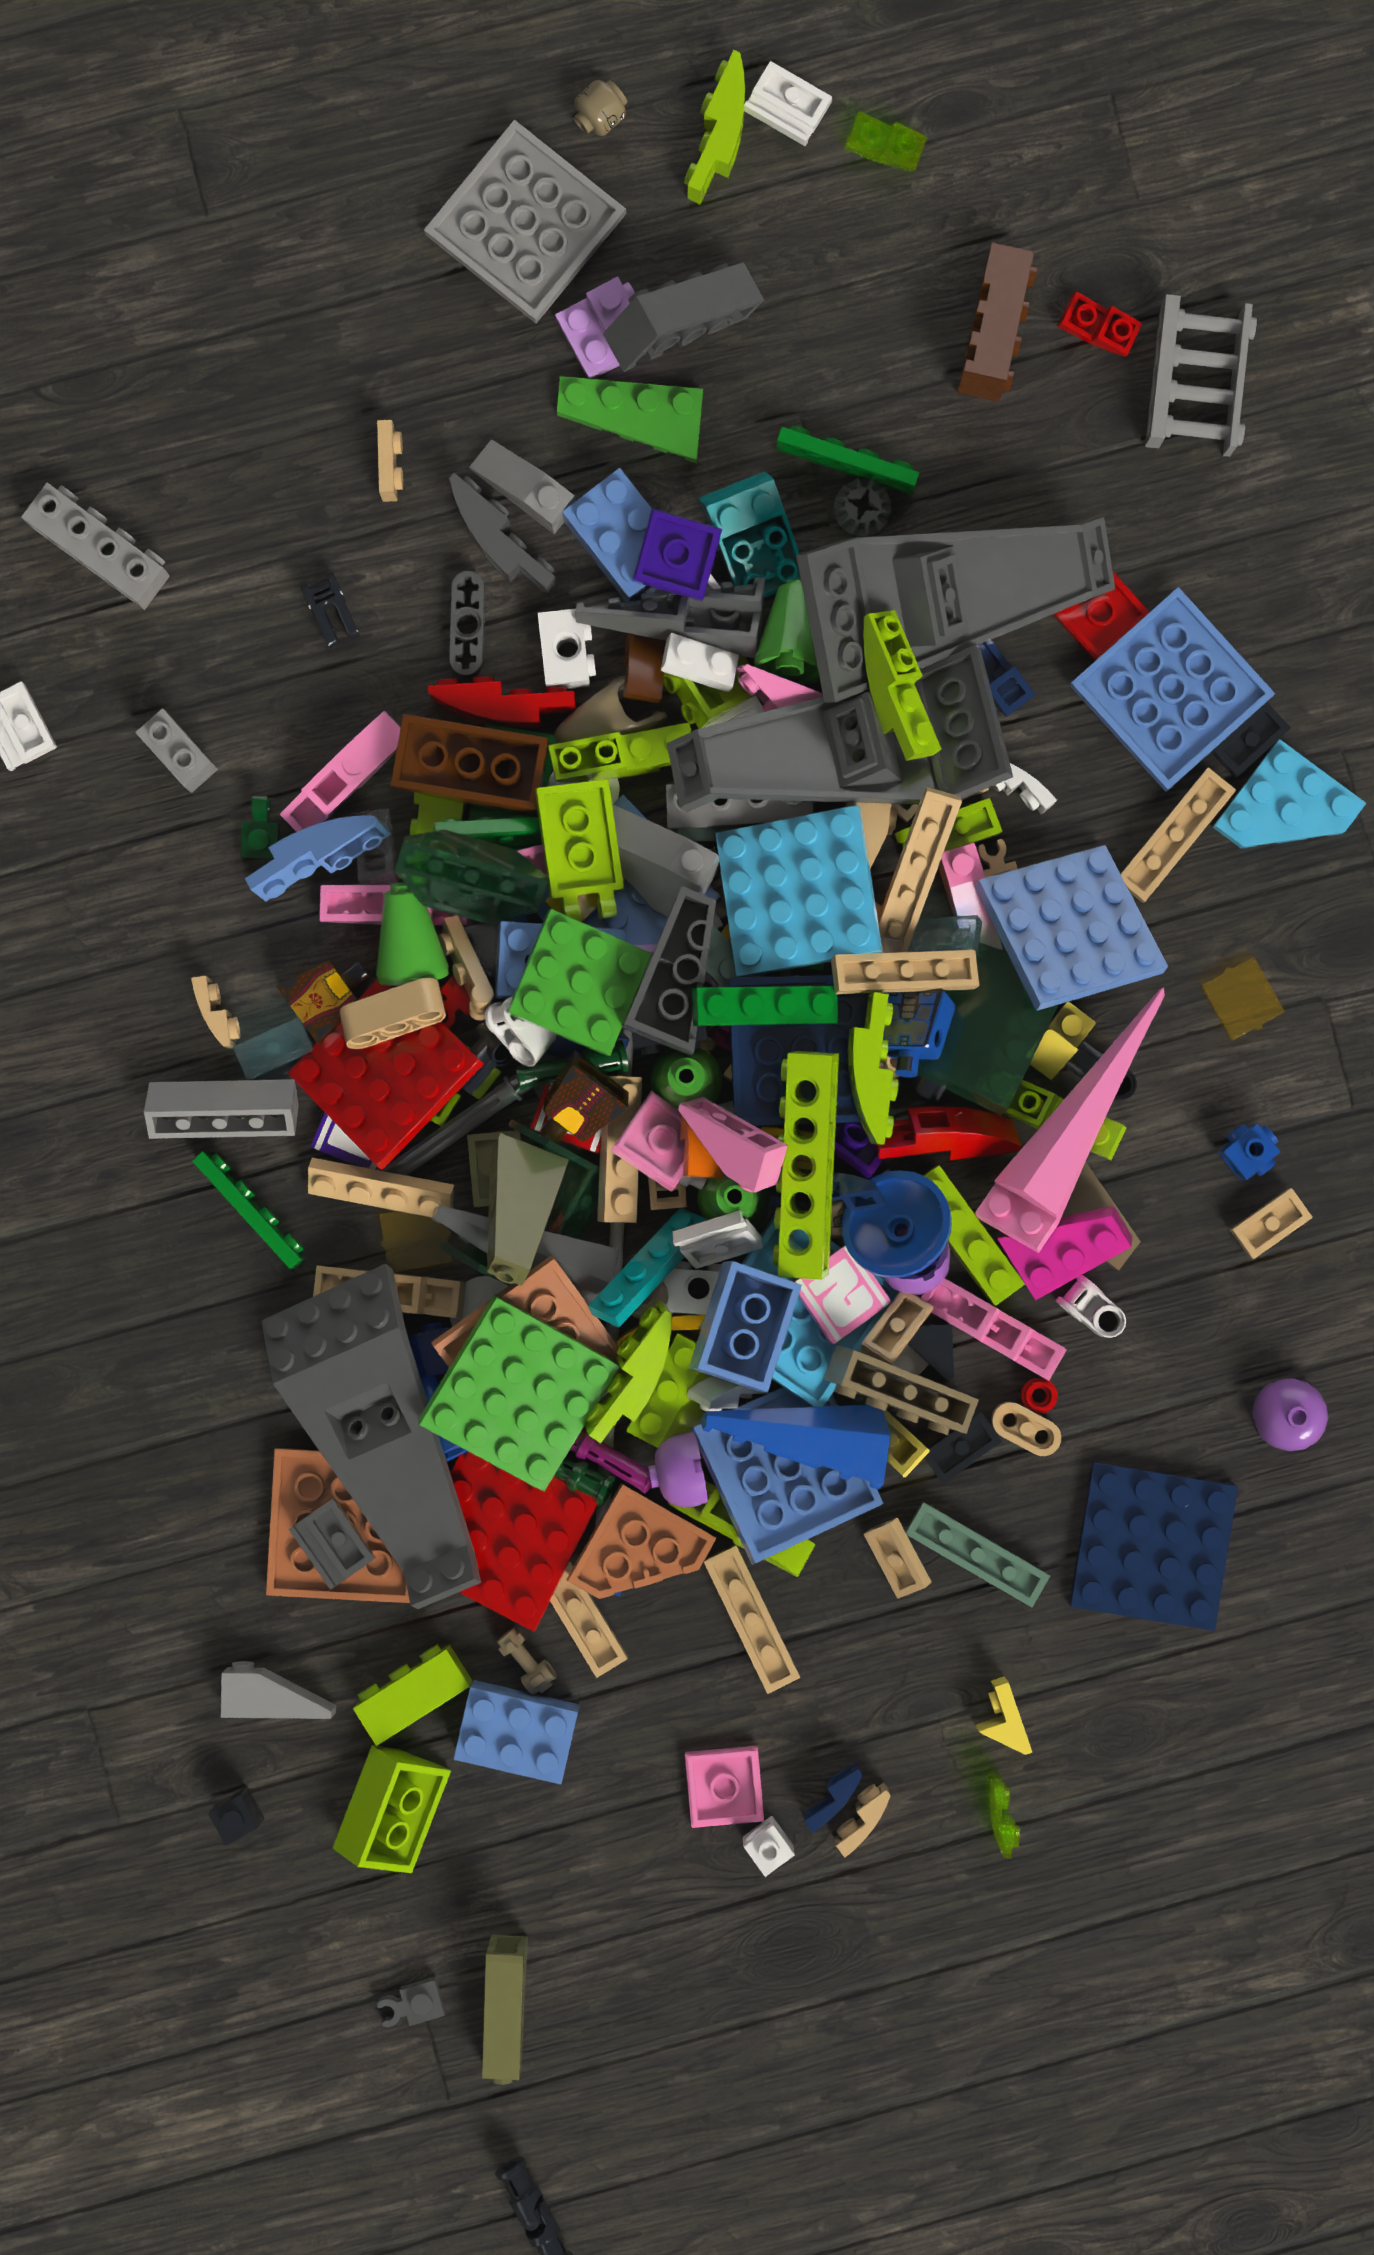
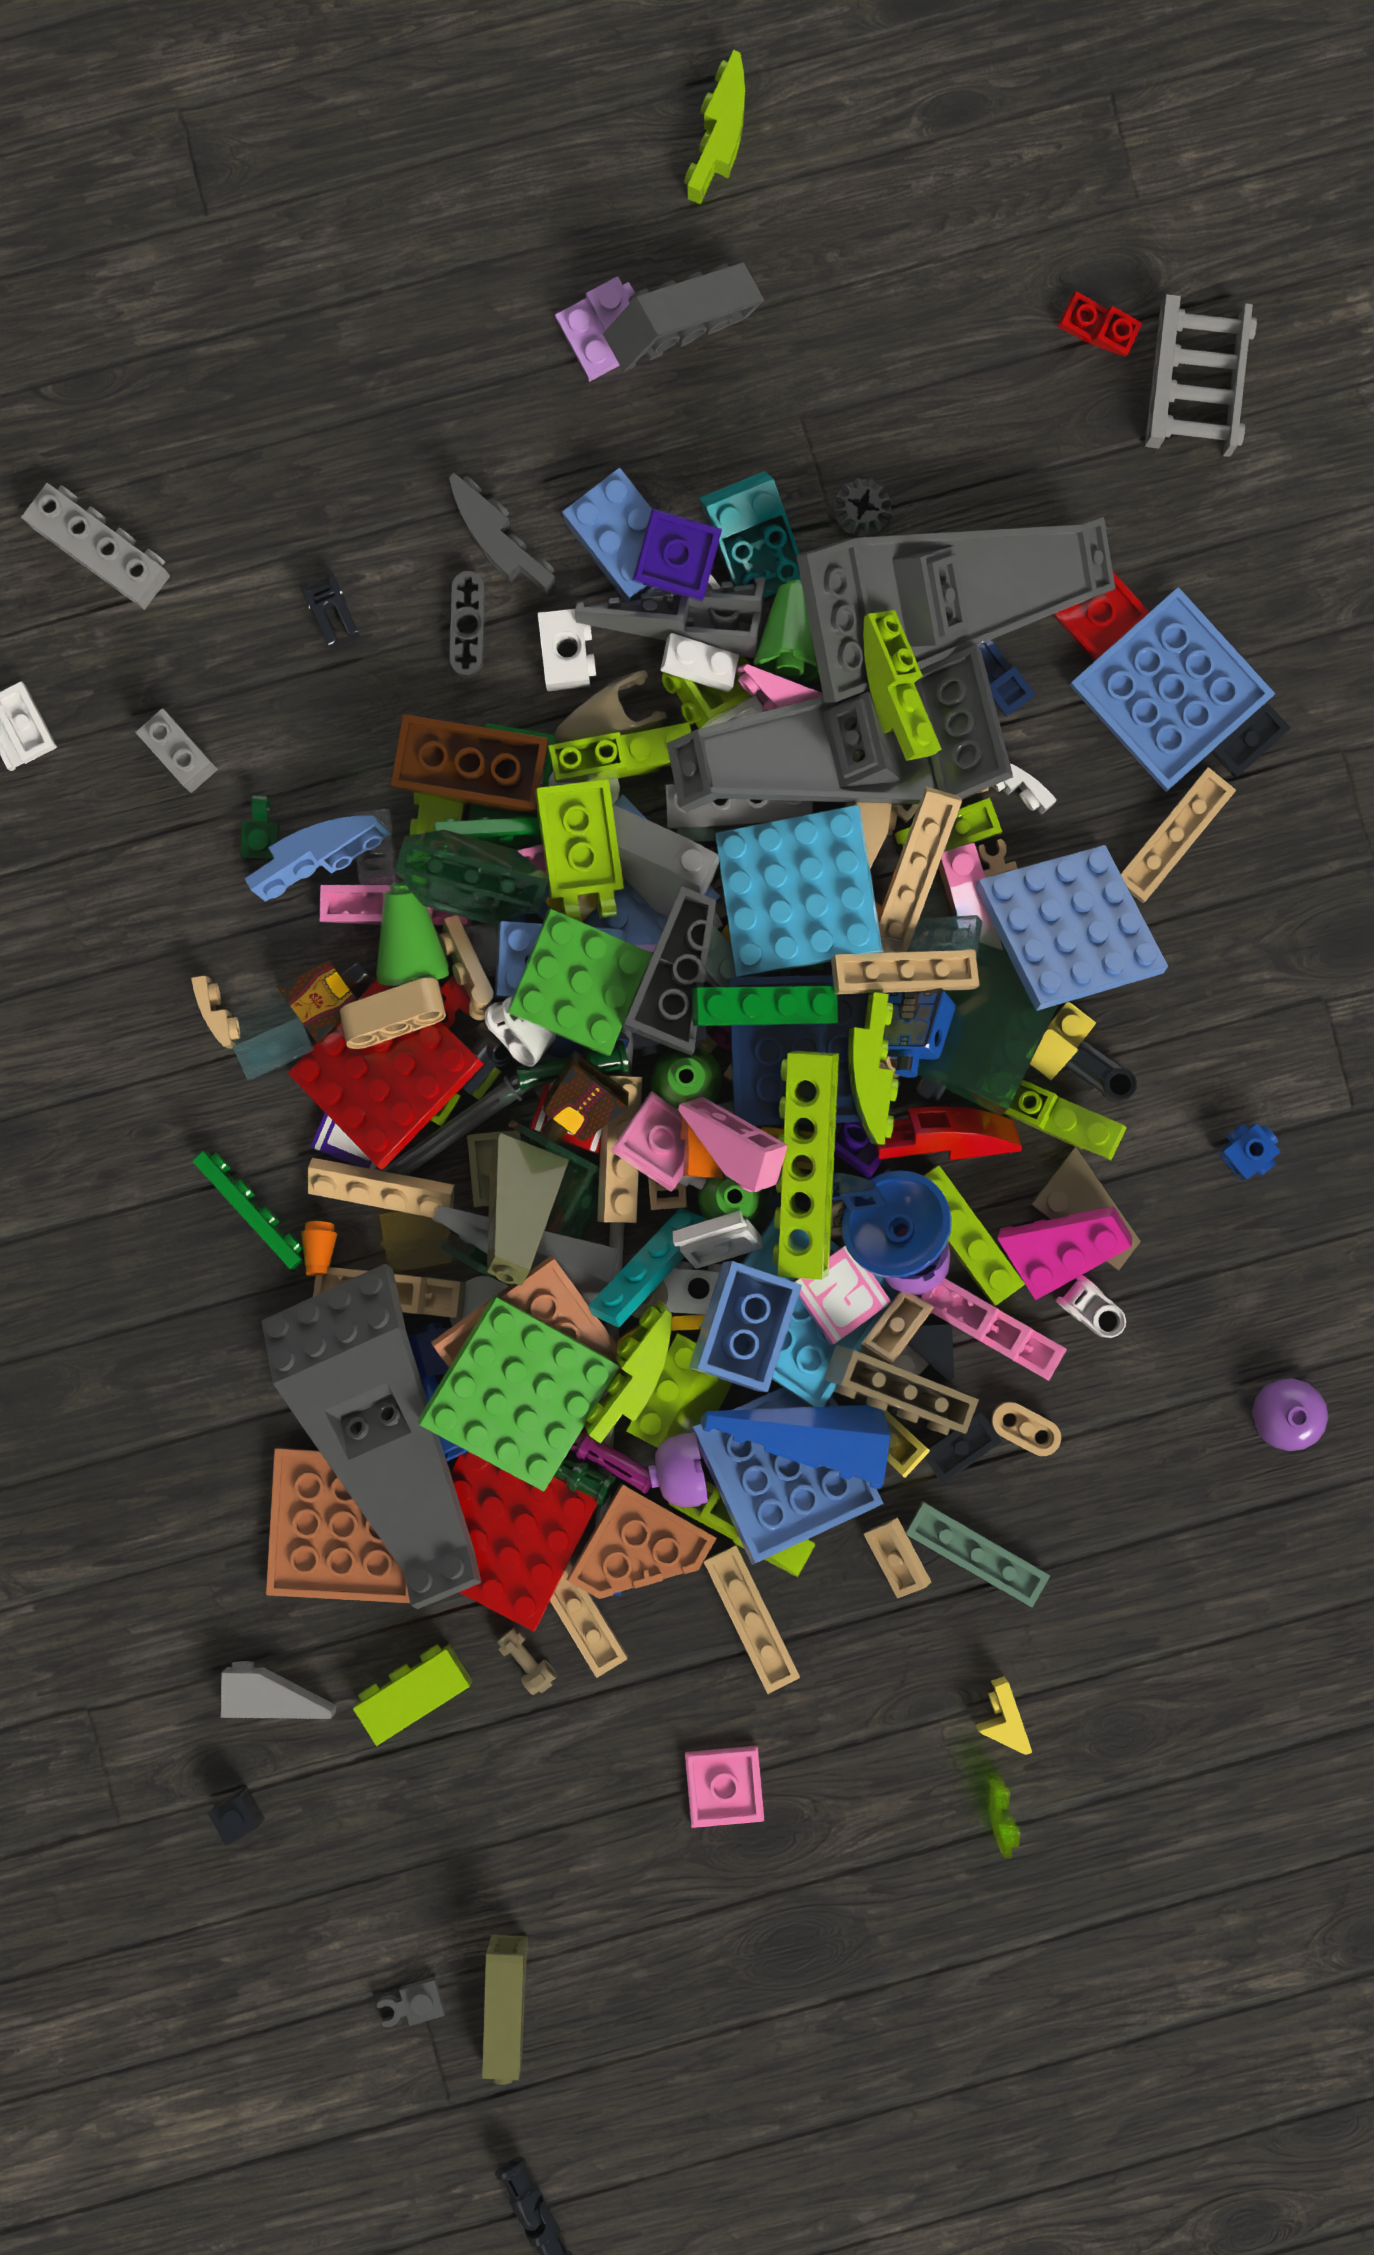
light grey brick [144,1079,299,1139] -> none
bright pink slope [280,711,401,832] -> none
dark grey plate [289,1497,376,1590] -> none
lime slope [332,1745,451,1873] -> none
tan plate [377,420,403,502] -> none
light grey plate [424,120,626,324] -> none
red slope [428,676,576,729] -> none
medium blue brick [453,1680,580,1784] -> none
light grey slope [469,439,575,534] -> none
bright green wing [557,376,703,464] -> none
dark tan head [573,80,627,136] -> none
reddish brown slope [623,633,664,703] -> none
white slope [687,1376,769,1411] -> none
white brick [743,1816,795,1877] -> none
white plate [744,61,832,146] -> none
green plate [776,426,919,495] -> none
dark blue slope [803,1762,862,1833] -> none
tan slope [834,1782,891,1858] -> none
clear neon green slope [843,111,928,172] -> none
reddish brown wedge [957,242,1038,402] -> none
bright pink plate [975,987,1165,1253] -> none
red plate [1021,1377,1058,1414] -> none
dark blue plate [1069,1461,1238,1631] -> none
clear yellow piece [1201,957,1285,1041] -> none
medium azure plate [1213,739,1366,849] -> none
tan plate [1230,1188,1313,1259] -> none
none -> orange cone [301,1221,337,1276]

